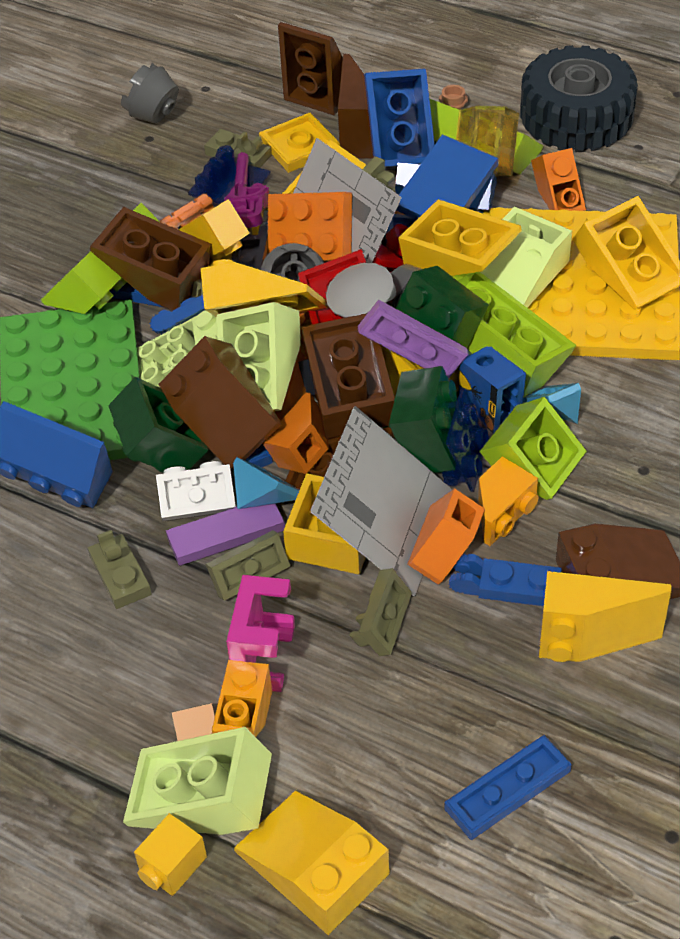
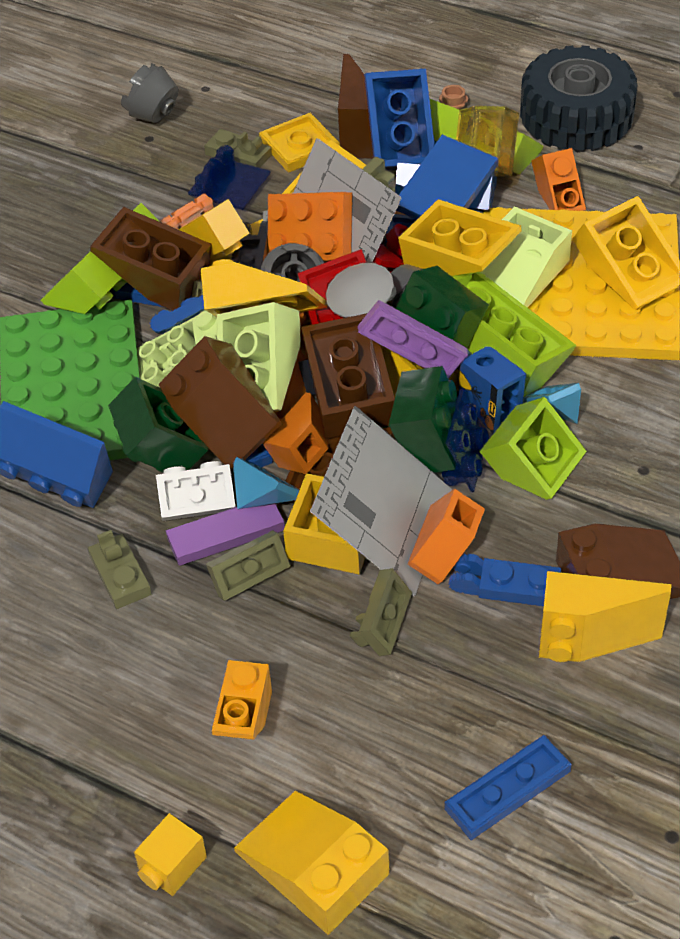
yellowish green slope [123,727,272,835] -> none
light nougat tile [172,703,215,741] -> none
magenta piece [224,152,270,228] -> none
dark pink panel [226,575,295,692] -> none
reddish brown slope [278,22,343,115] -> none
light orange slope [478,456,539,546] -> none

